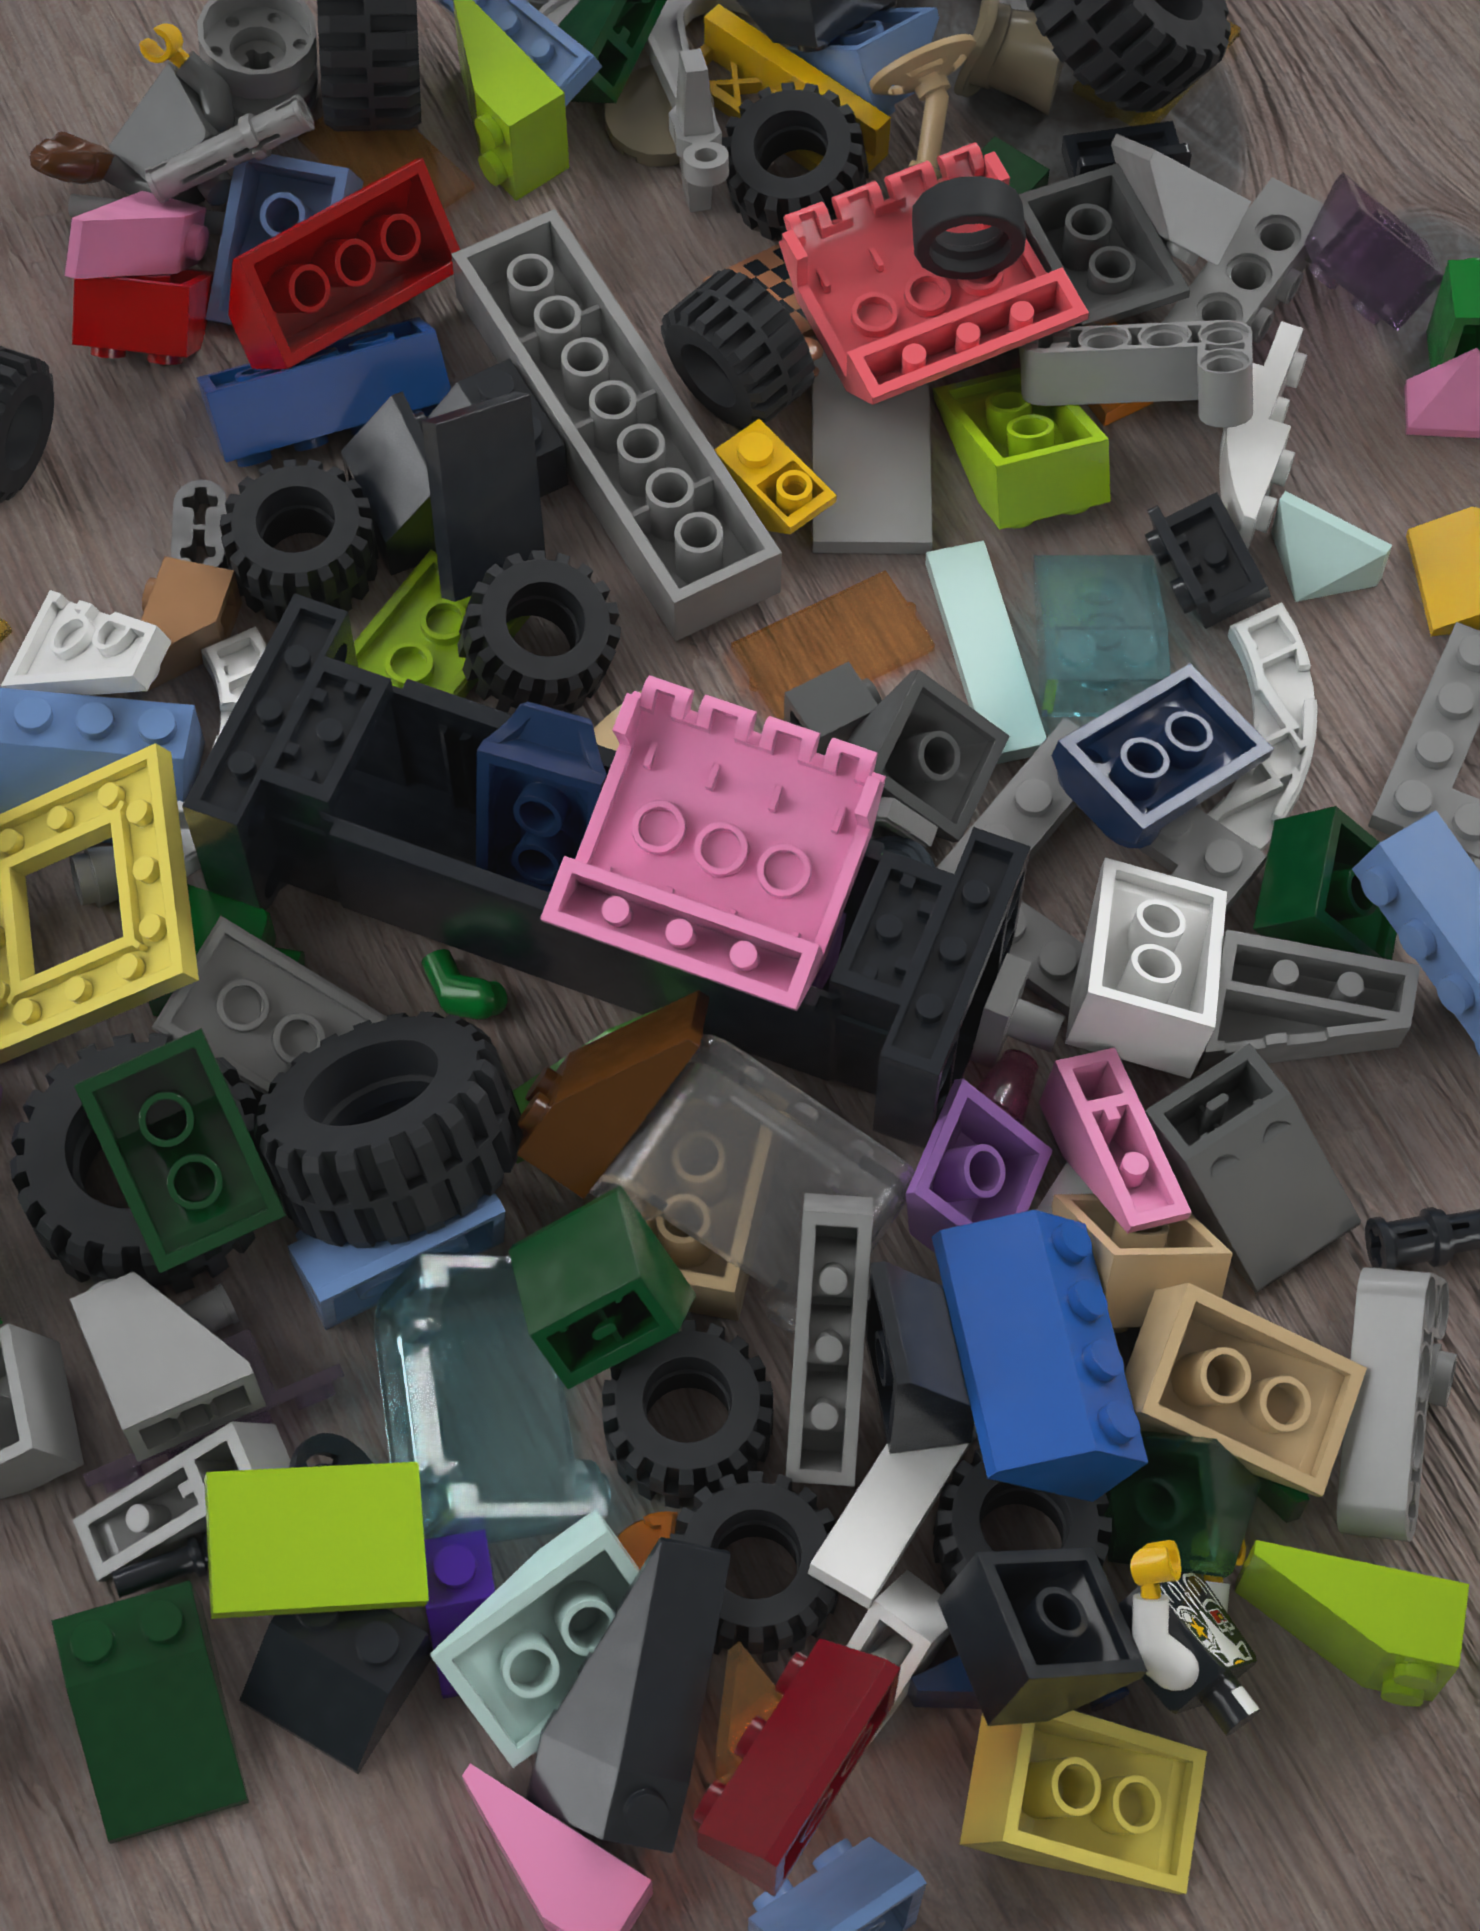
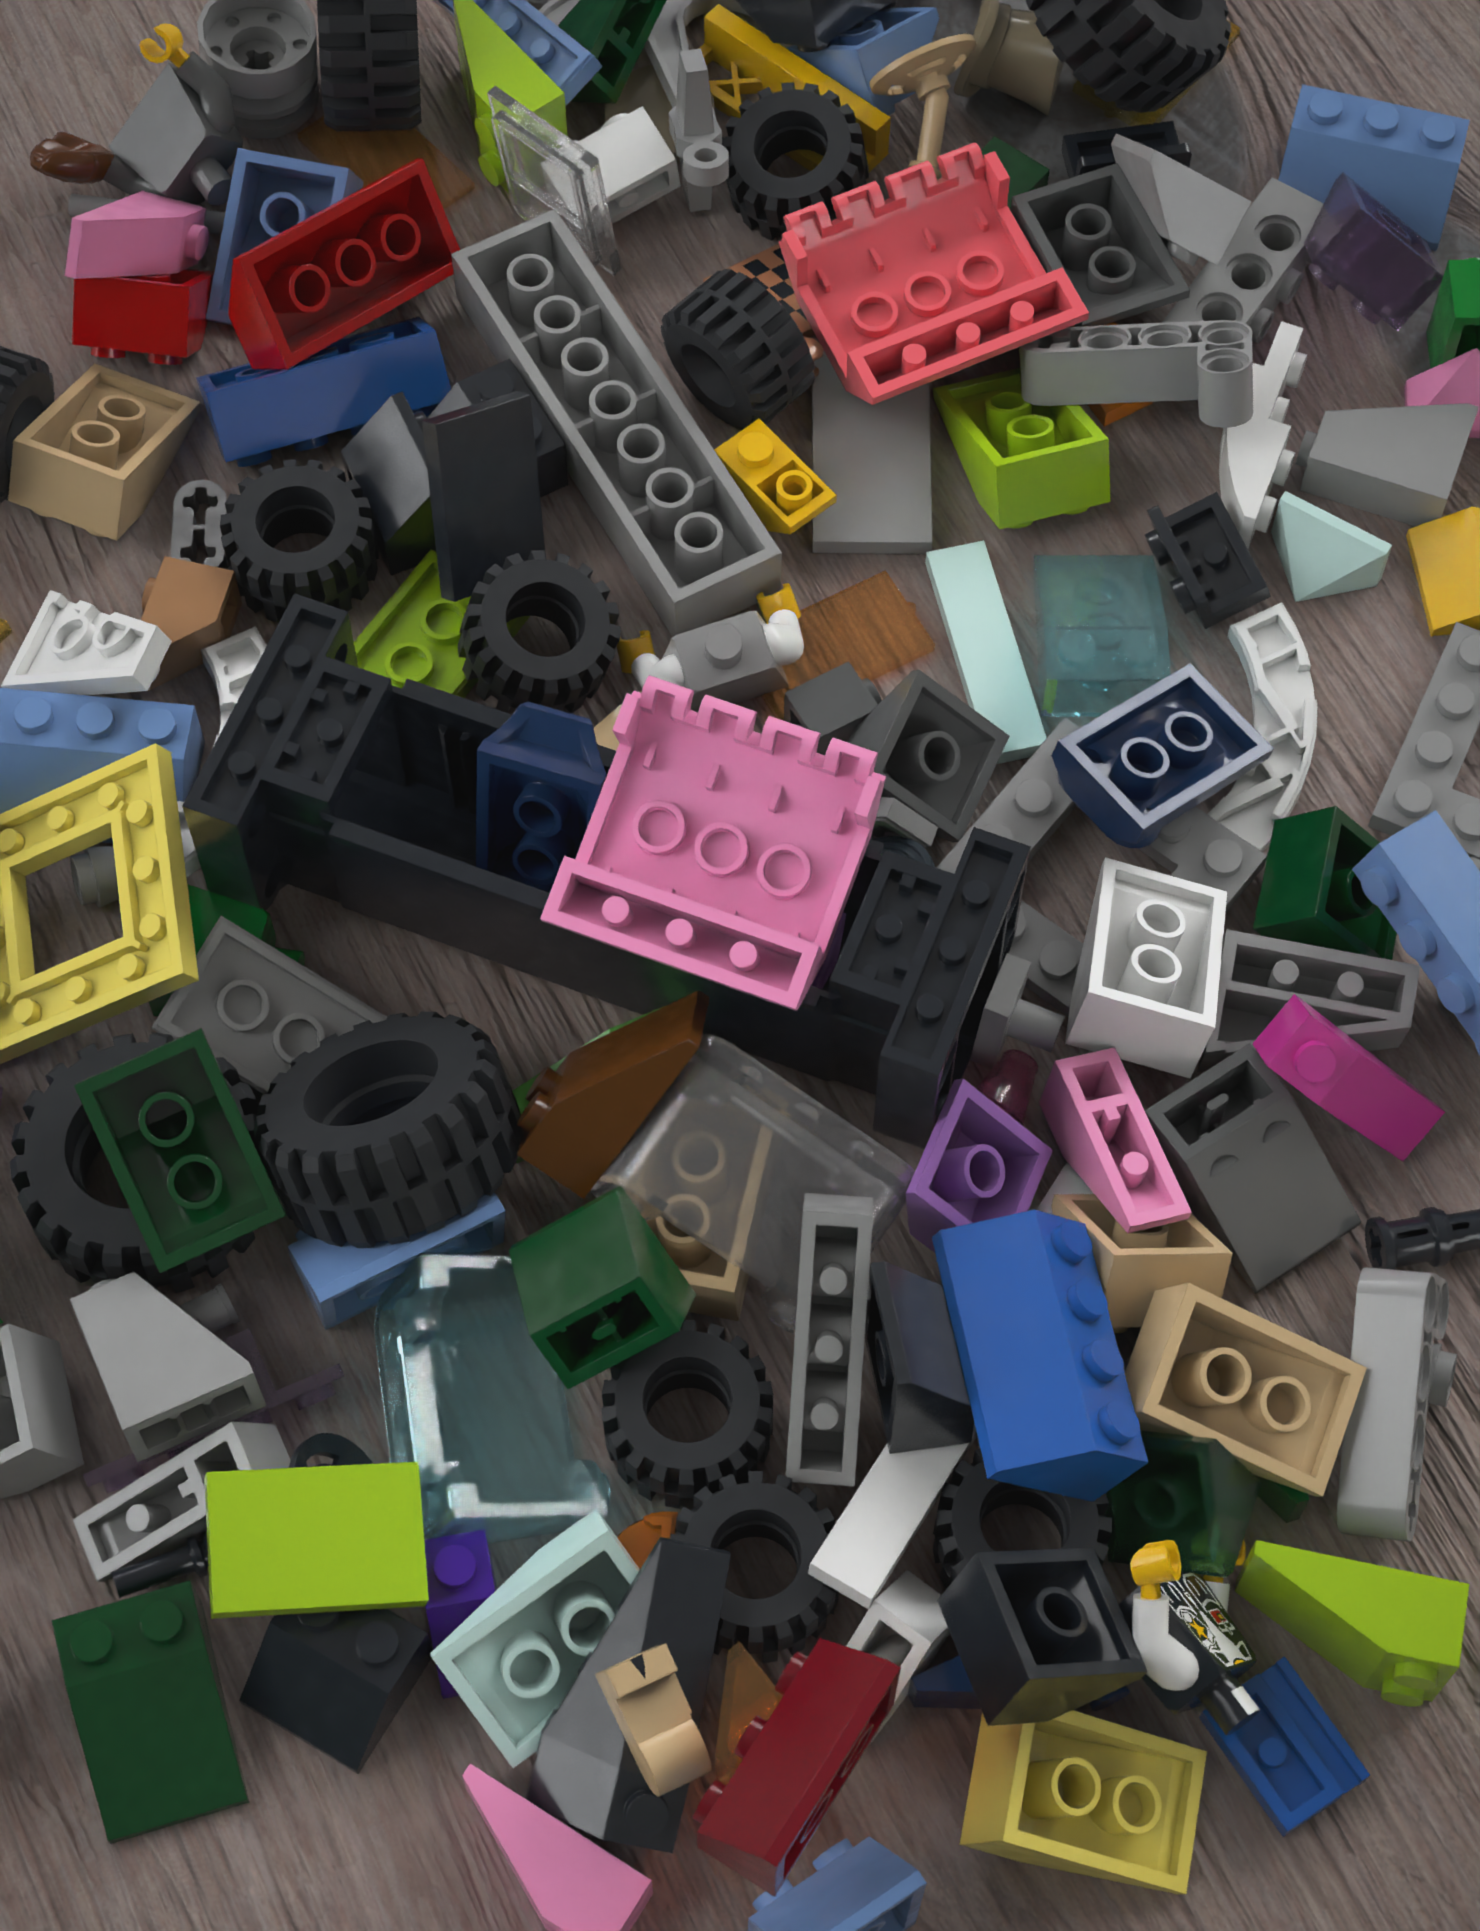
light grey pin [145,94,315,203] -> none
green arm [421,949,508,1020] -> none
black tyre [912,176,1026,280] -> none
none -> tan slope [8,364,201,541]
none -> clear piece [487,86,621,276]
none -> white brick [543,106,681,240]
none -> tan leg [595,1643,712,1797]
none -> light grey torso [617,583,804,712]
none -> blue plate [1199,1656,1370,1837]
none -> dark pink slope [1252,994,1445,1161]
none -> medium blue slope [1278,84,1470,251]
none -> light grey slope [1295,403,1479,526]

